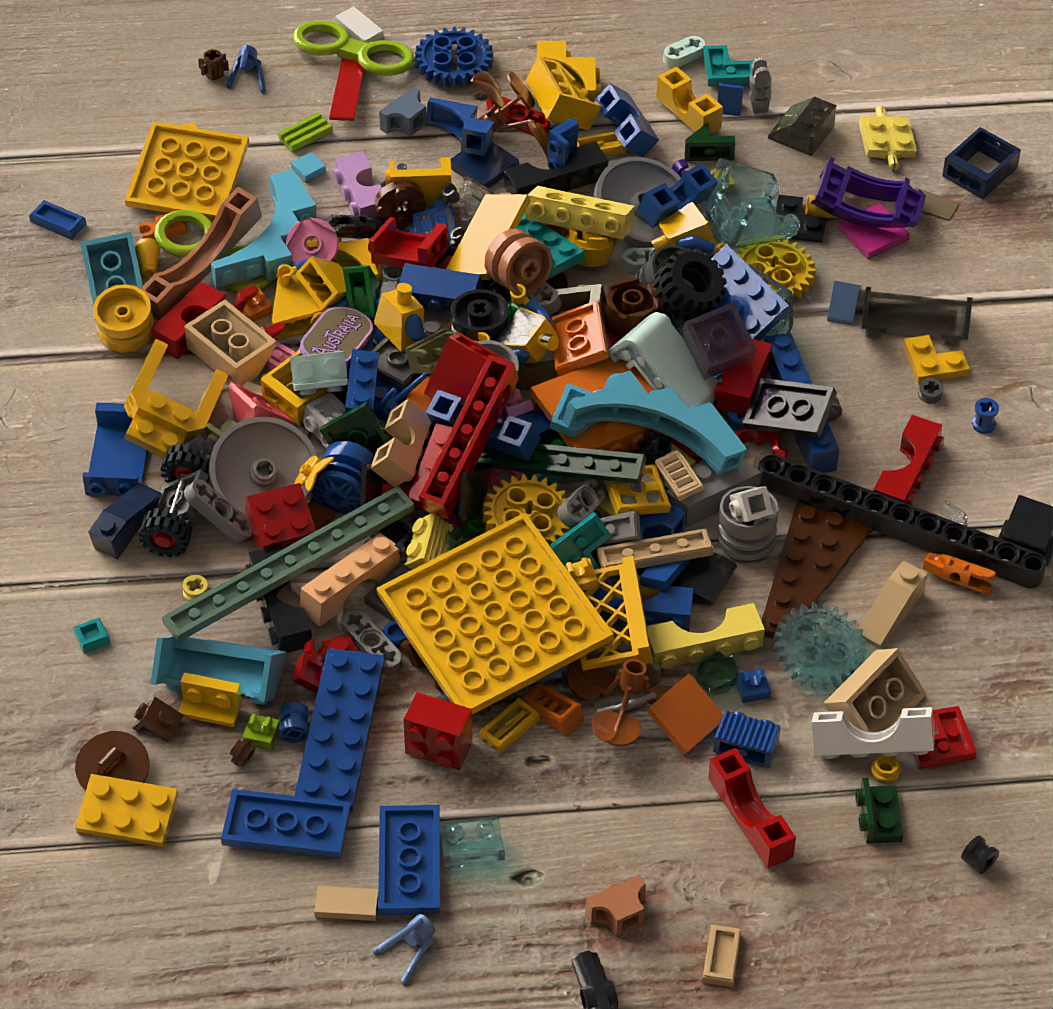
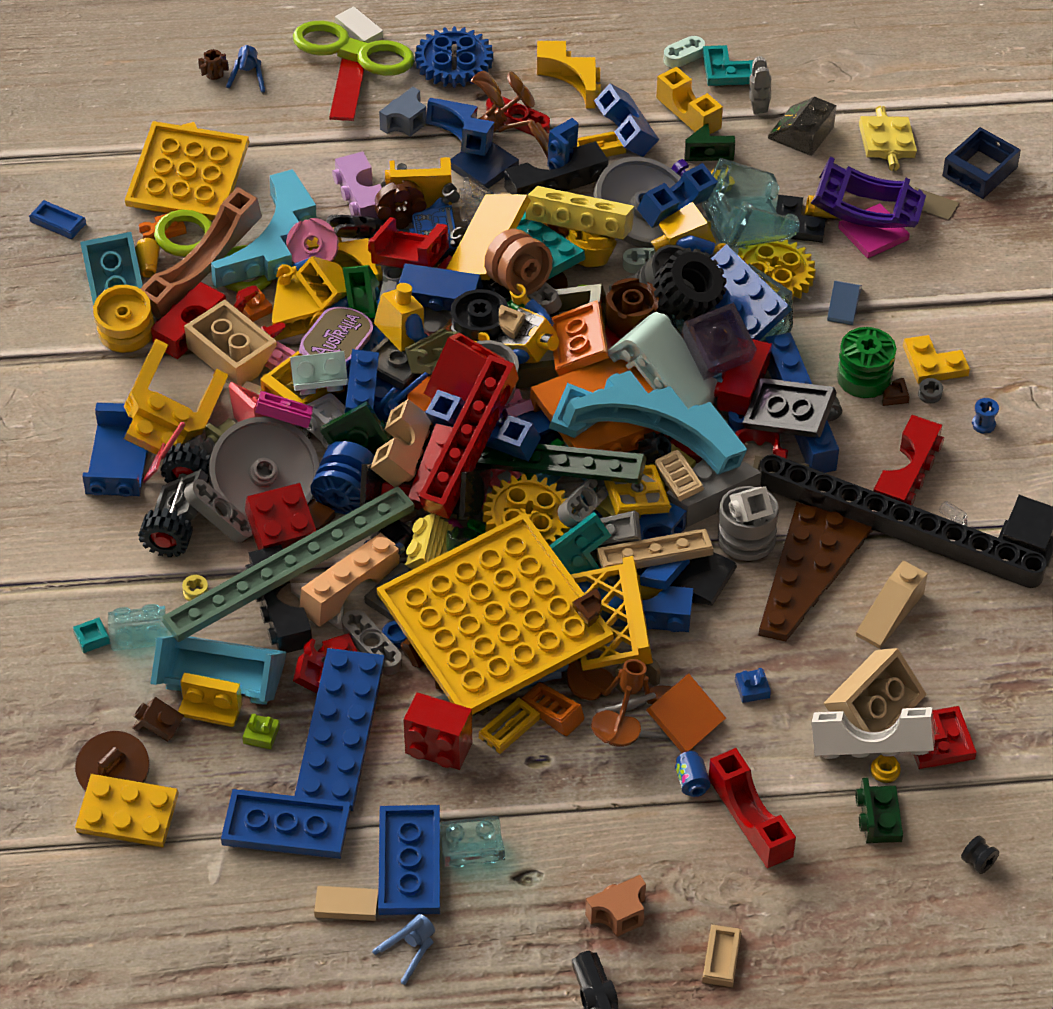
dark blue slope [88,483,163,560] -> none
reddish brown plate [230,738,256,766] -> none
lime tile [278,112,333,152] -> none
blue wheel [279,702,309,743] -> none
medium azure tile [291,152,326,182] -> none
yellow piece [294,456,335,491] -> none
yellow wedge [526,56,602,131] -> none
yellow tile [565,558,599,591] -> none
light yellow arch [647,603,765,669] -> none
clear green hair [694,651,739,695] -> none
blue brick [713,710,781,768] -> none
blue slope [717,83,744,116] -> none
clear light blue gear [773,602,867,690] -> none
clear smoke windscreen [860,287,973,347] -> none
orange hinge [922,552,996,595] -> none
none -> clear light blue bracket [108,604,168,651]
none -> coral piece [142,422,185,483]
none -> dark pink plate [255,391,313,428]
none -> tan tile [499,305,525,339]
none -> reddish brown tile [572,588,602,627]
none -> blue brick [675,751,711,797]
none -> green wheel [837,327,897,398]
none -> reddish brown tile [882,378,910,406]

